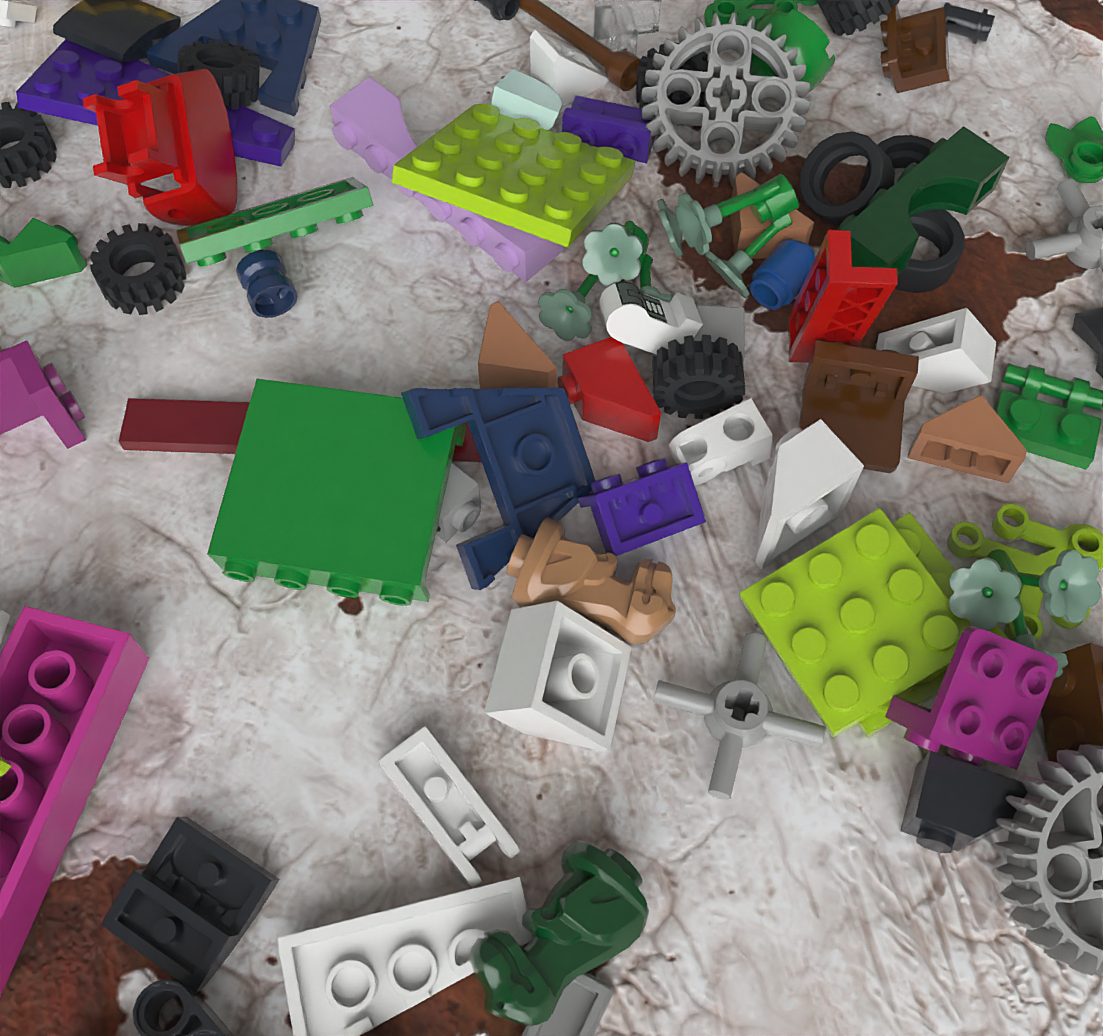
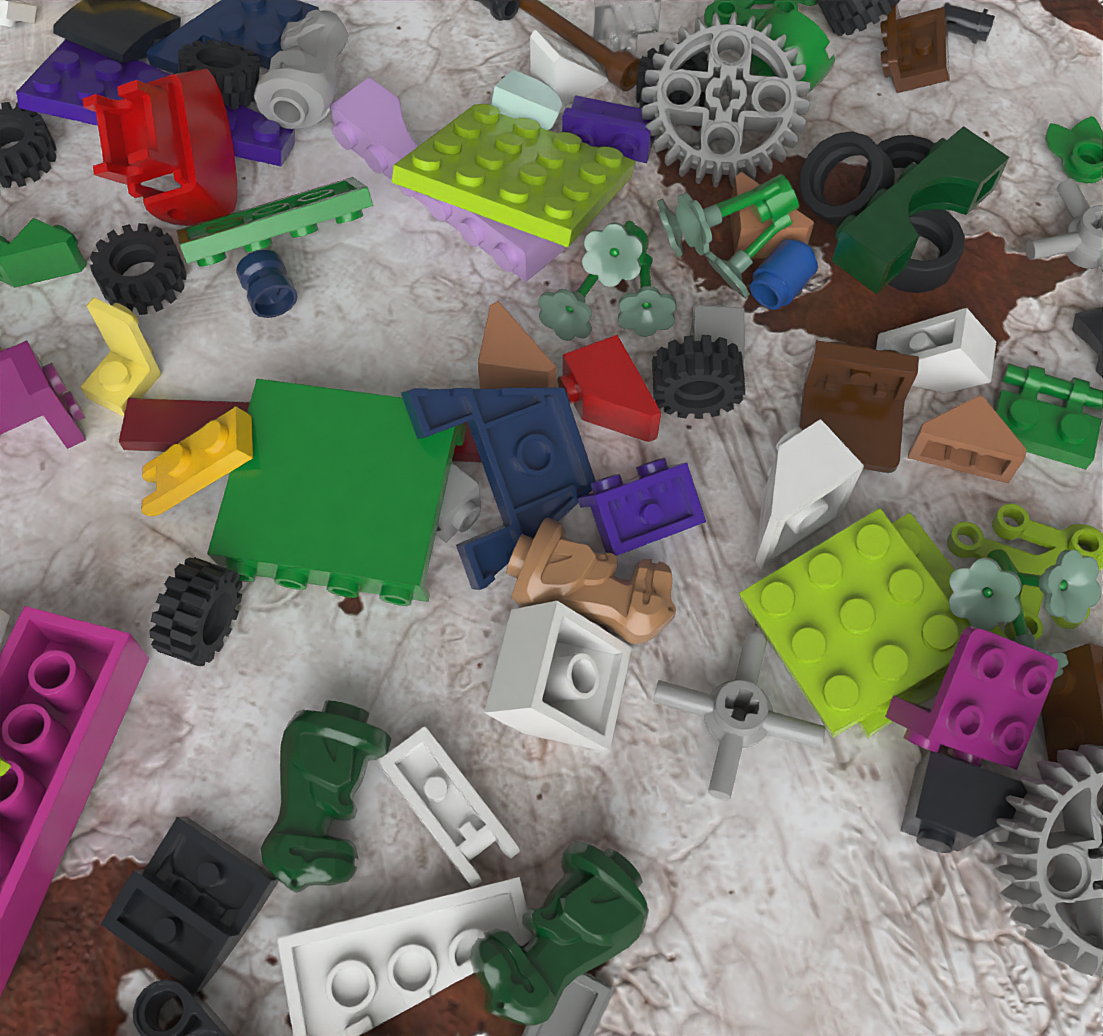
white leg [600,281,703,355] -> none
white leg [668,398,773,485] -> none
red fence [788,230,898,363] -> none
none -> light yellow bracket [80,297,161,417]
none -> yellow hinge [141,407,253,517]
none -> black tyre [149,557,242,667]
none -> light grey animal [253,10,349,129]
none -> dark green animal [261,700,392,893]

